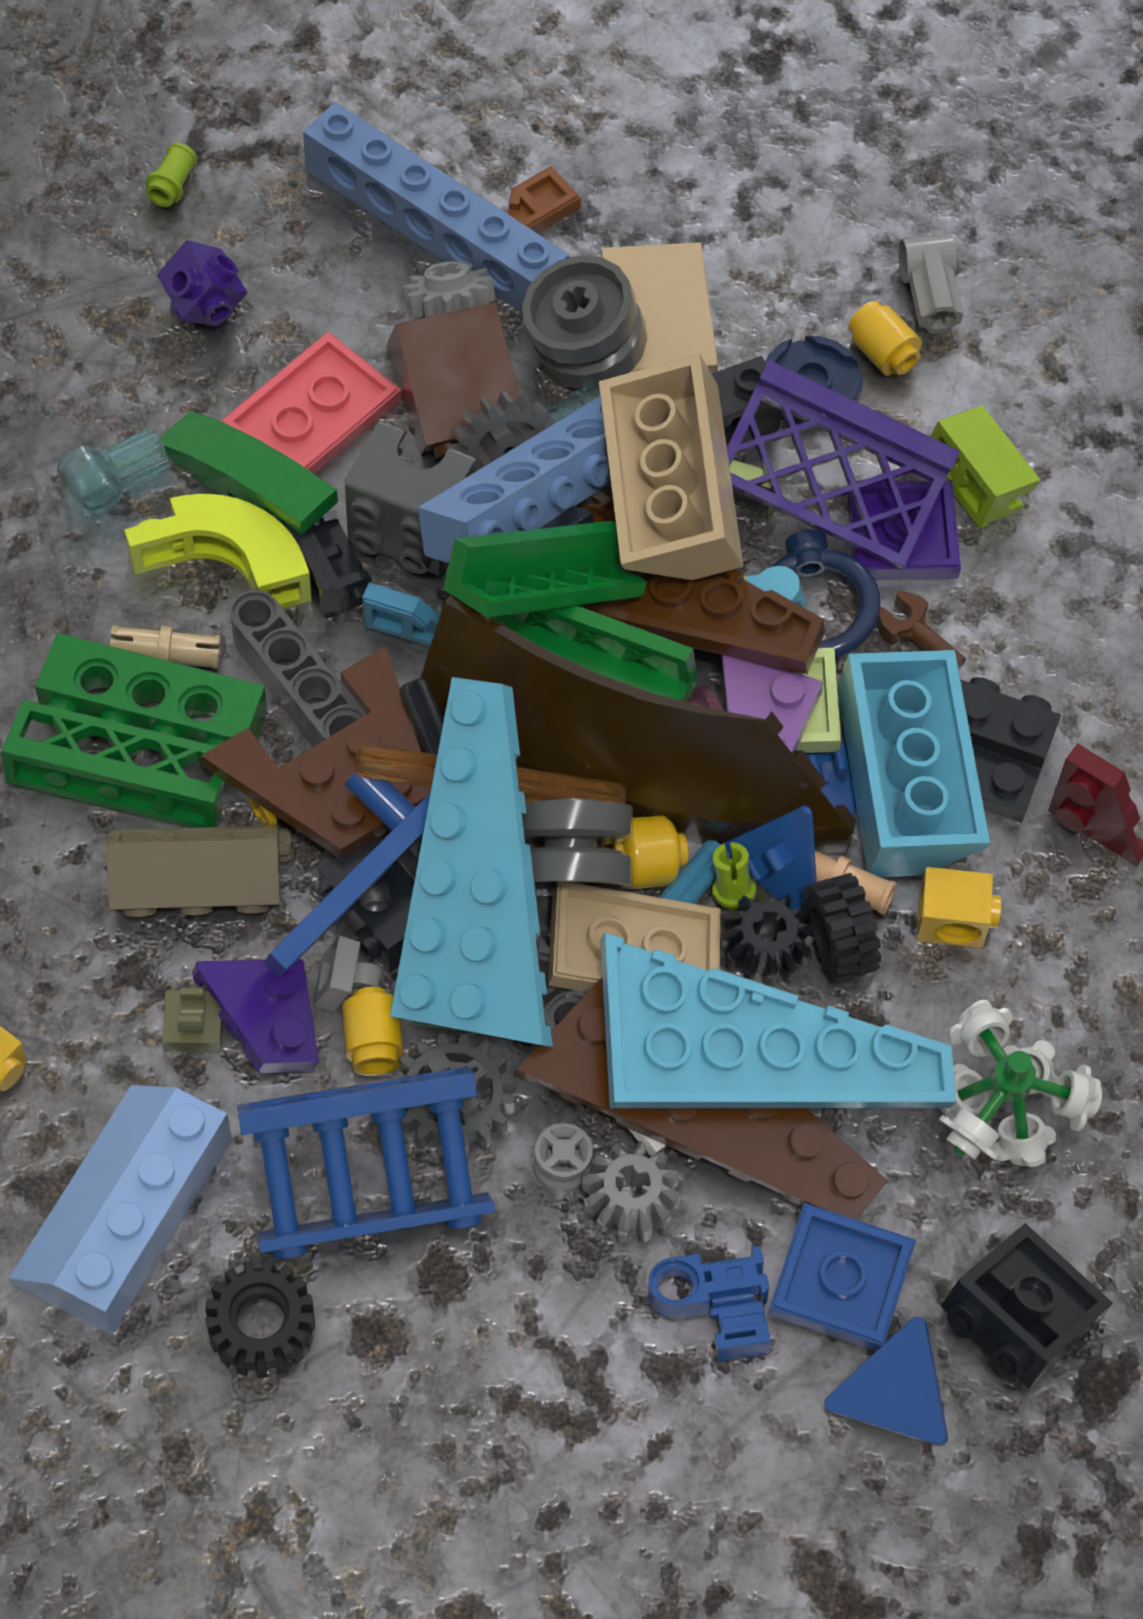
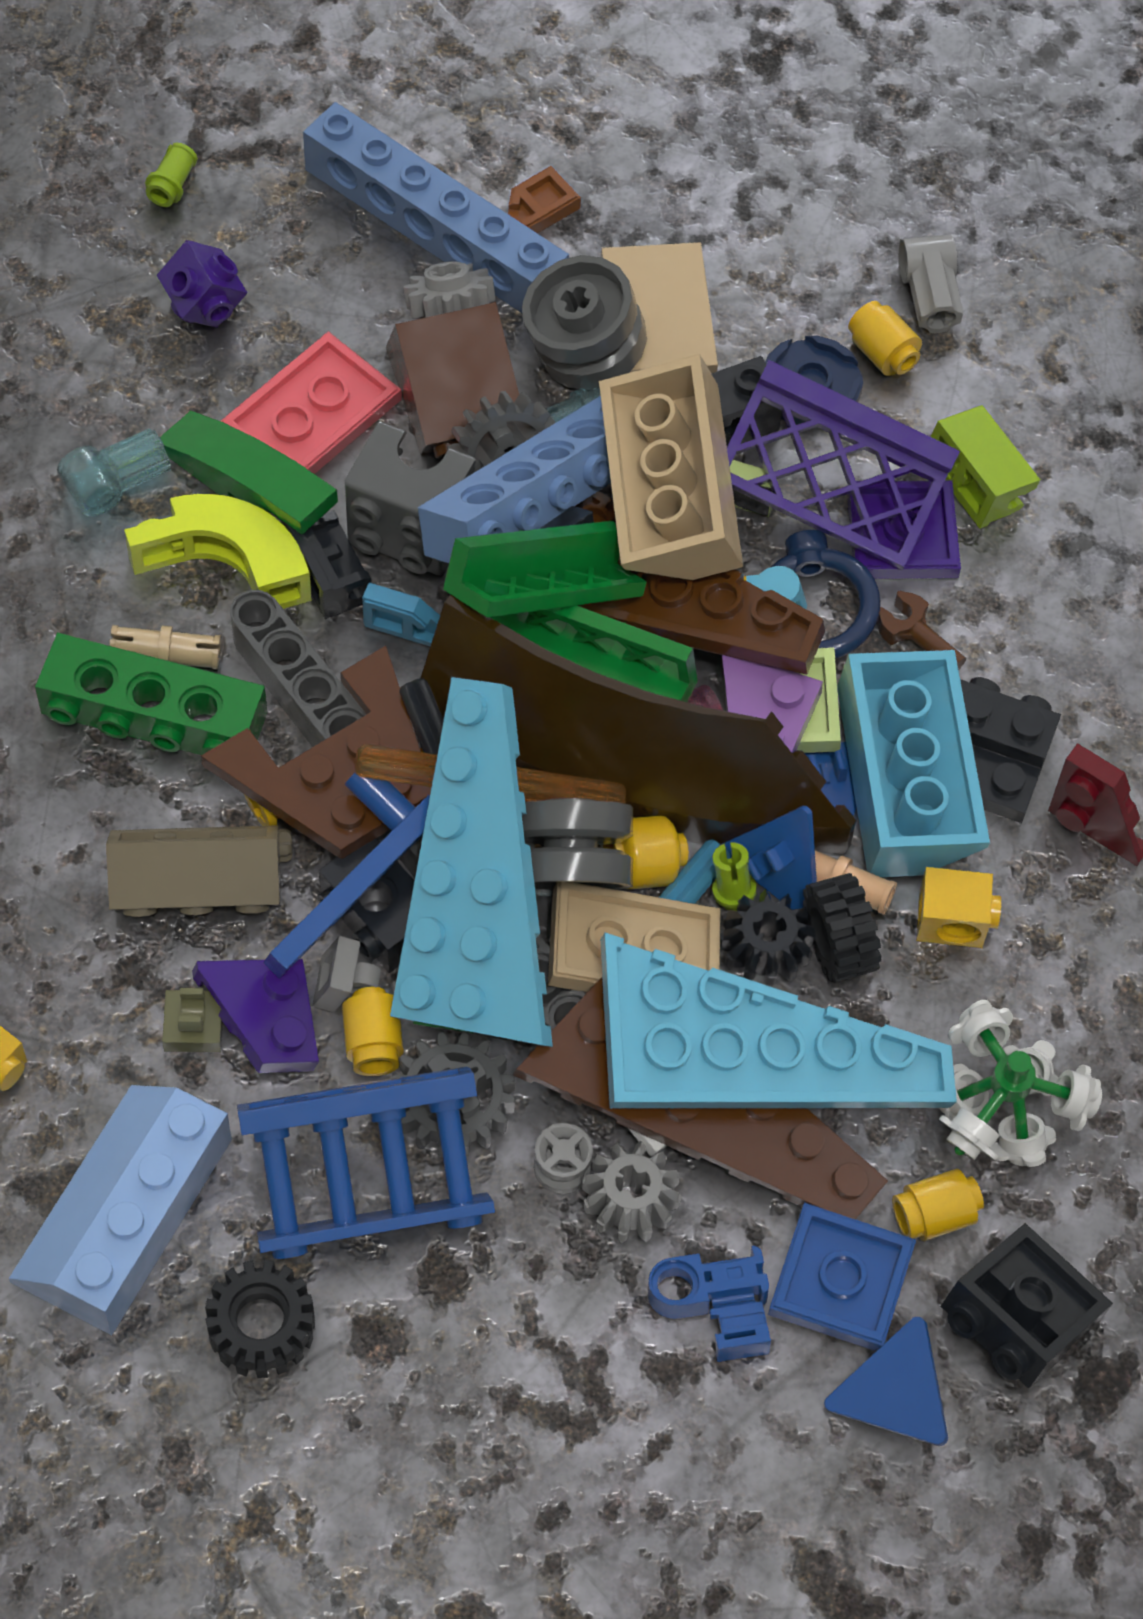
green fence [1,700,226,828] -> none
none -> yellow brick [892,1168,984,1242]

